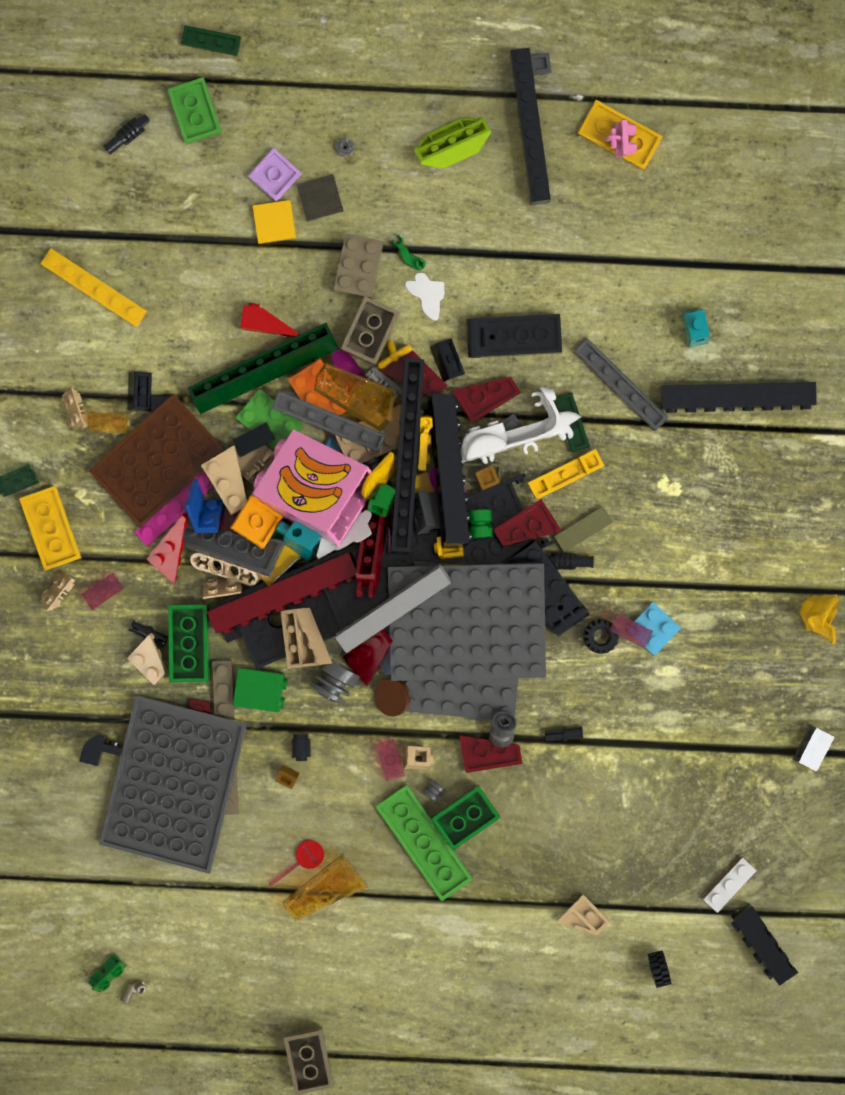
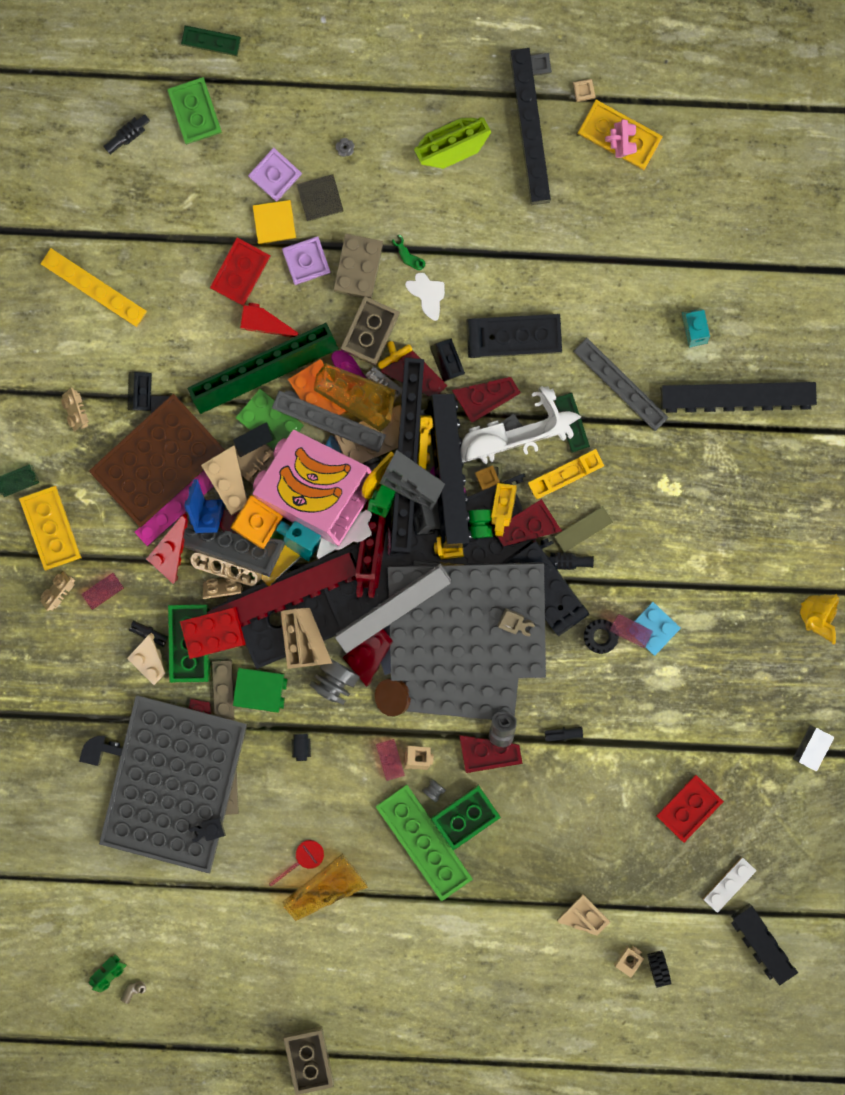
clear yellow hinge [88,412,129,434] -> none
pearl gold plate [275,765,300,789] -> none
none -> red plate [180,607,246,659]
none -> black plate [189,817,226,842]
none -> red plate [210,238,271,306]
none -> lavender plate [282,236,331,285]
none -> dark grey wedge [380,450,445,510]
none -> yellow hinge [491,483,517,536]
none -> dark tan plate [498,608,535,636]
none -> tan tile [573,79,596,102]
none -> tan brick [614,945,644,977]
none -> red plate [656,774,724,843]

